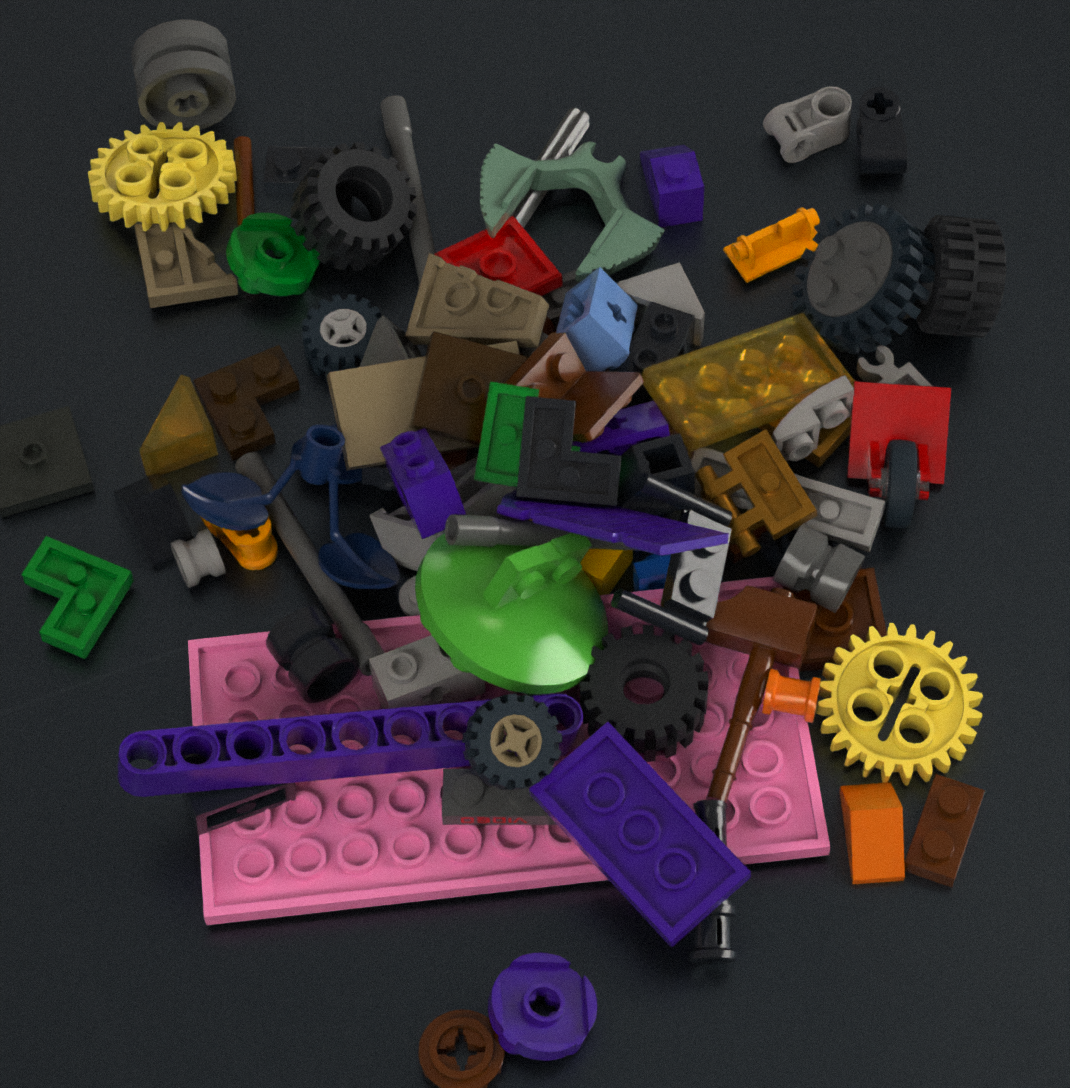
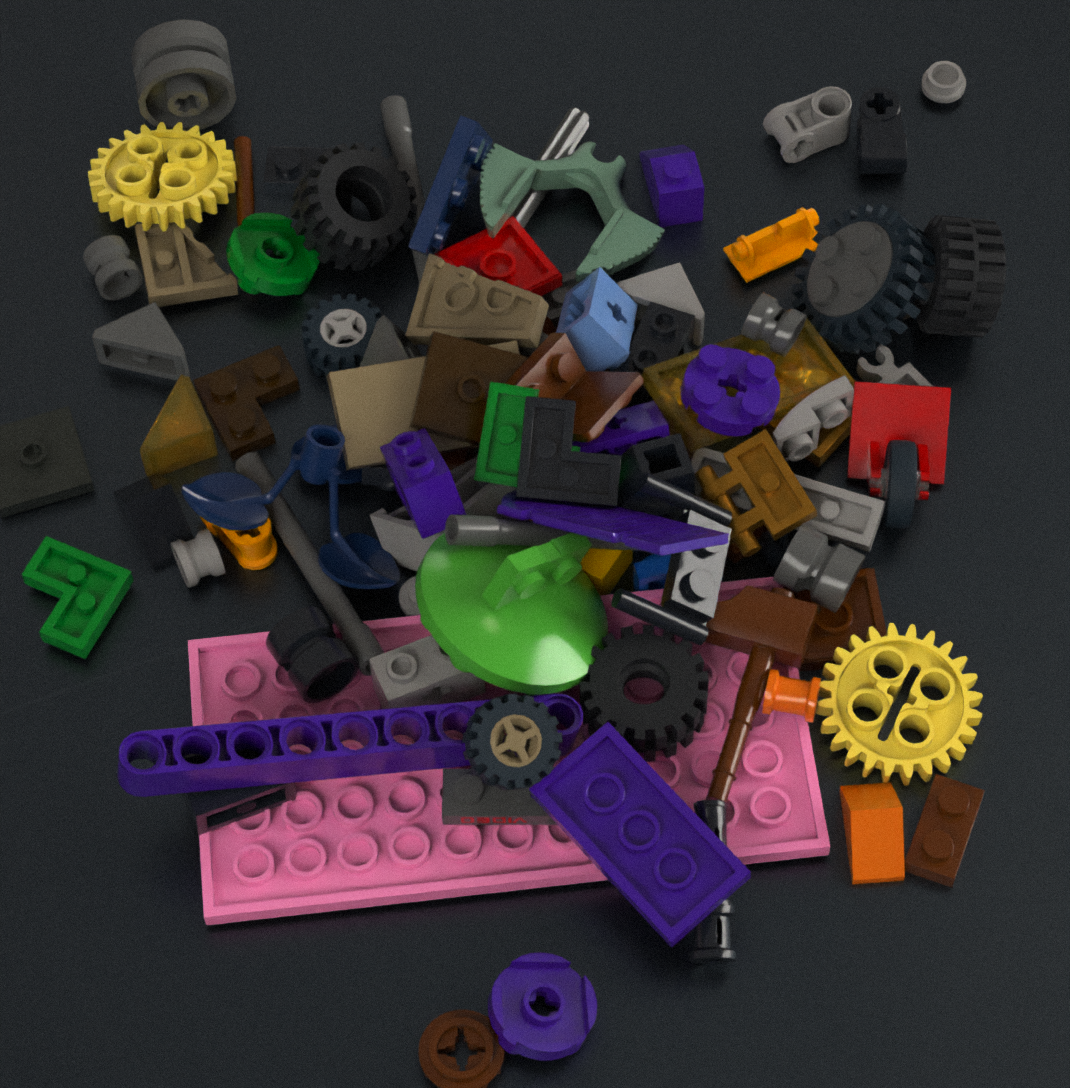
none -> dark grey wheel [83,235,143,300]
none -> dark grey slope [92,302,190,383]
none -> dark blue plate [408,115,493,256]
none -> dark purple plate [680,344,780,436]
none -> dark grey wheel [741,292,807,357]
none -> light grey plate [921,61,966,103]

